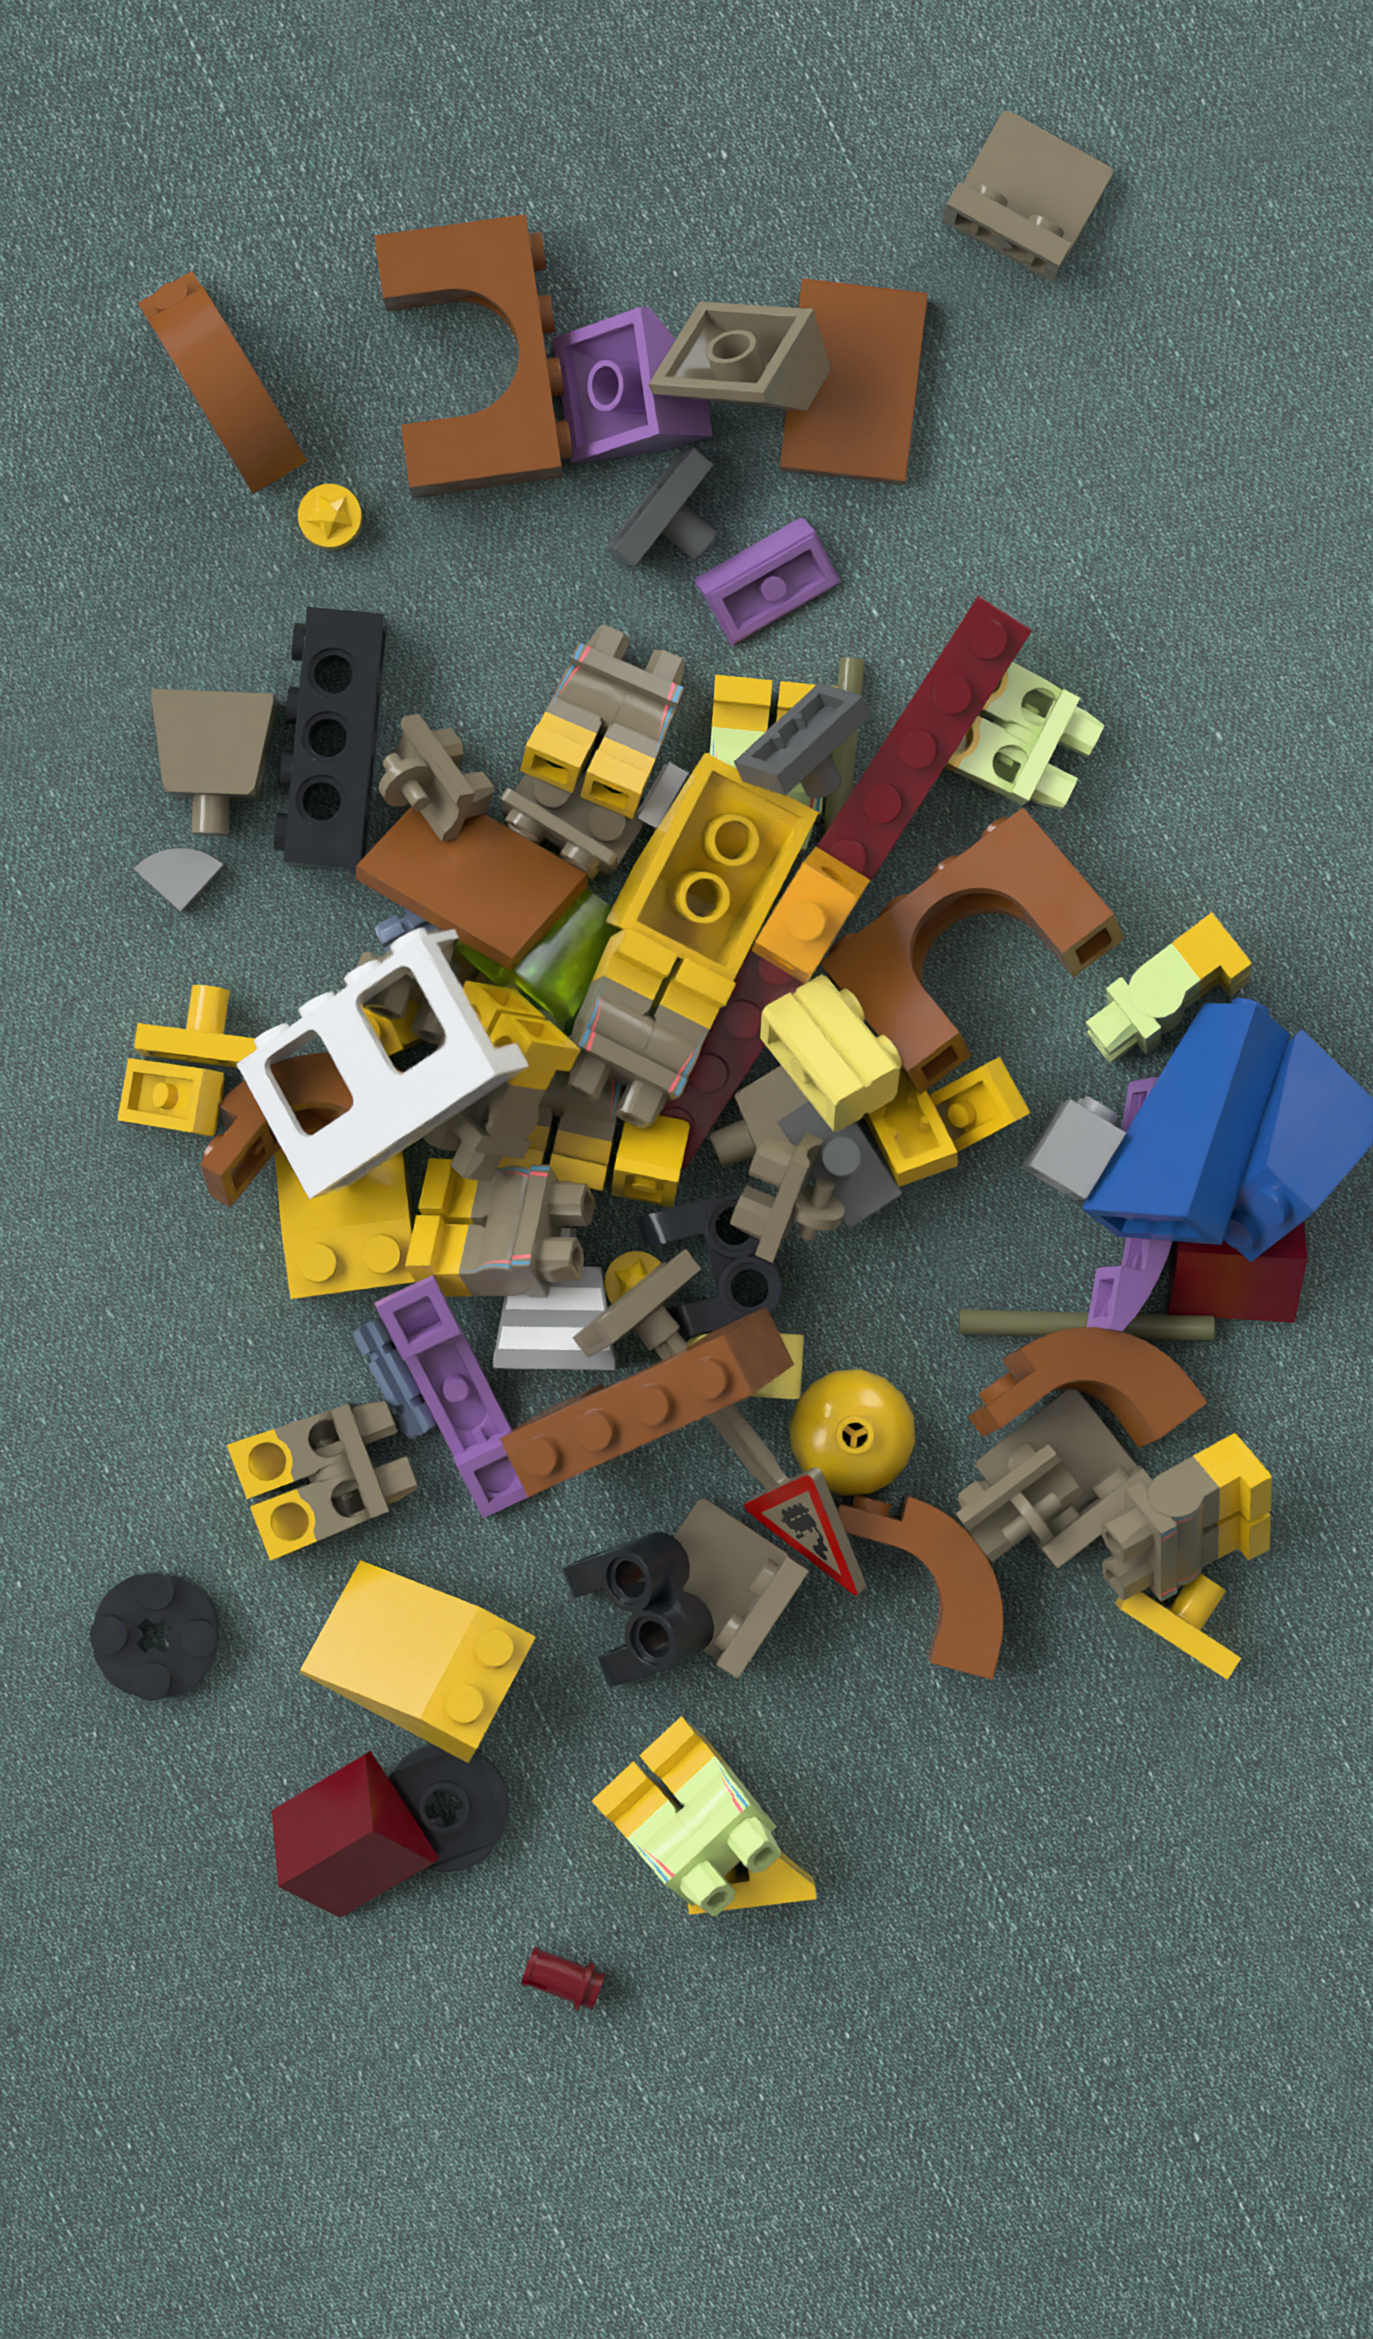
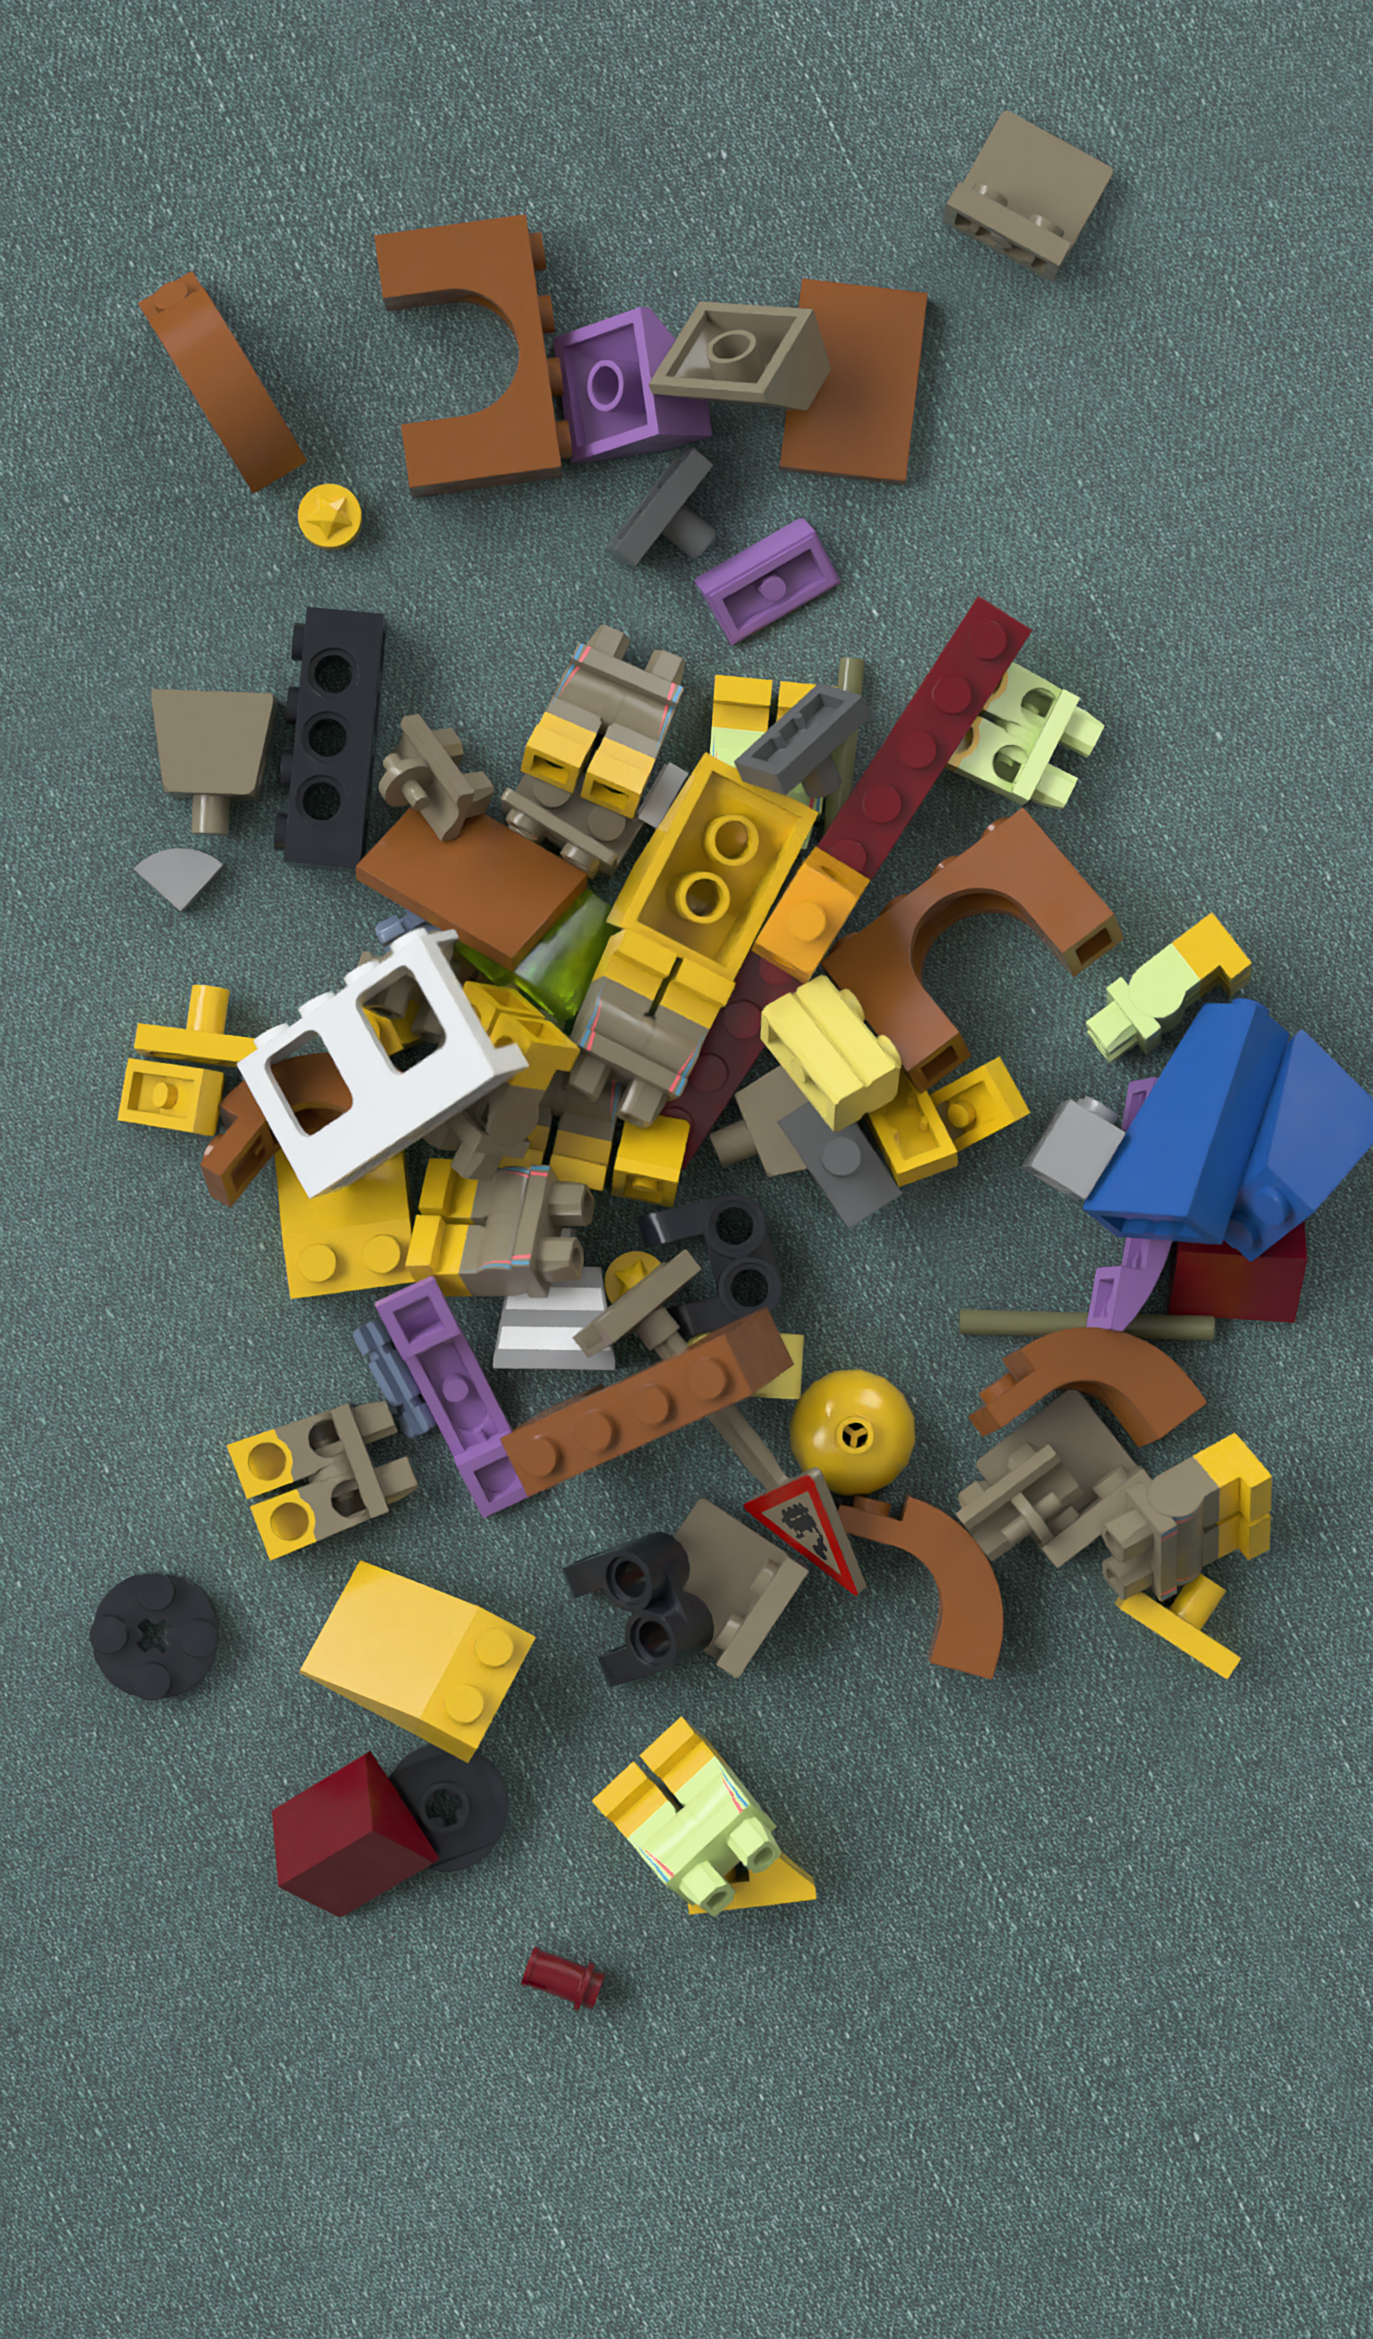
dark tan hips [730,1132,845,1263] -> none

